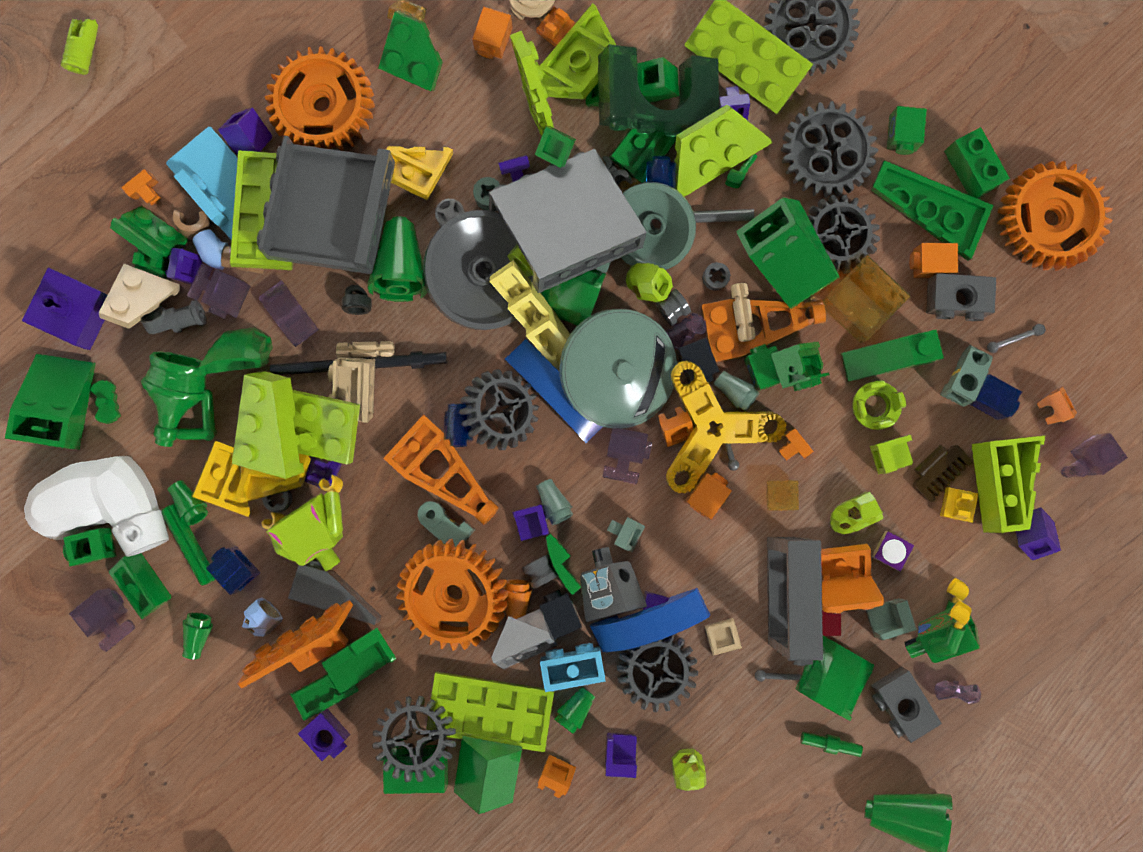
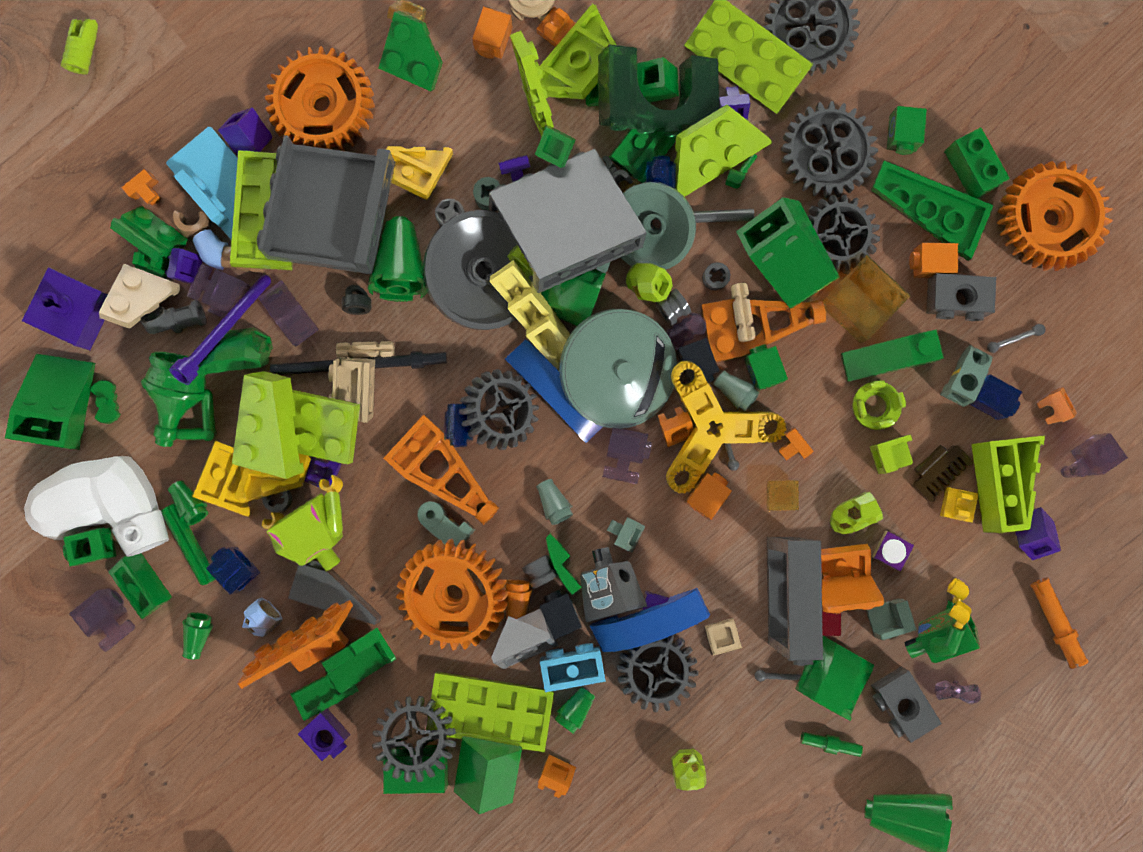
dark purple panel [512,504,550,541] -> none
dark purple panel [605,733,637,778] -> none
green hinge [771,341,830,391] -> none
none -> dark purple piece [169,275,271,385]
none -> orange pin [1030,577,1089,669]

